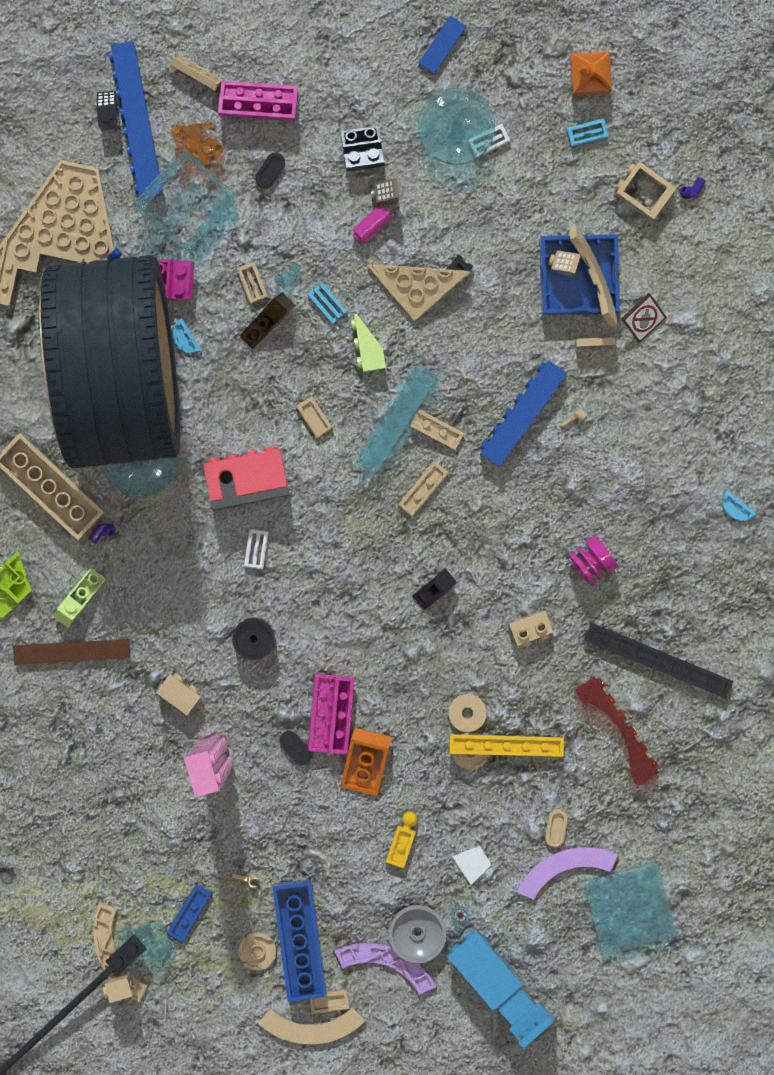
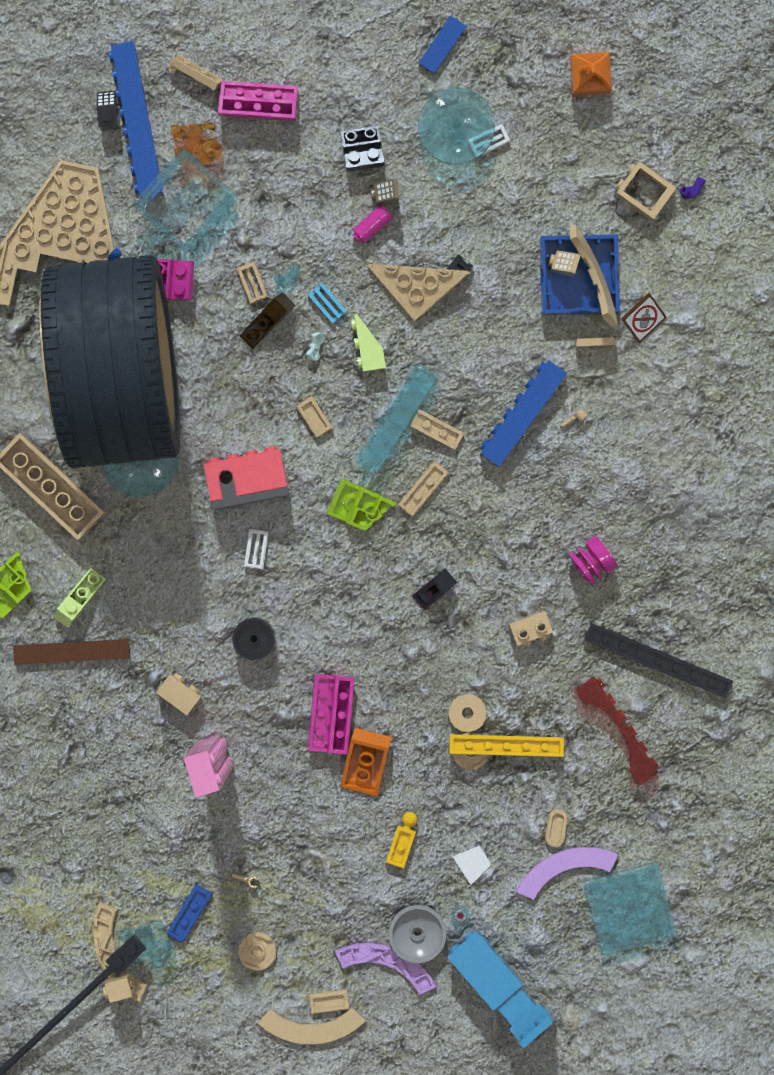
dark purple arm [88,523,116,544] -> none
medium azure tile [172,318,201,354] -> none
black tile [255,153,285,189] -> none
blue brick [272,879,327,1002] -> none
black tile [280,730,312,764] -> none
medium azure tile [566,118,609,148] -> none
medium azure tile [722,490,757,521] -> none
none -> light aqua piece [306,332,325,361]
none -> lime slope [326,478,396,531]

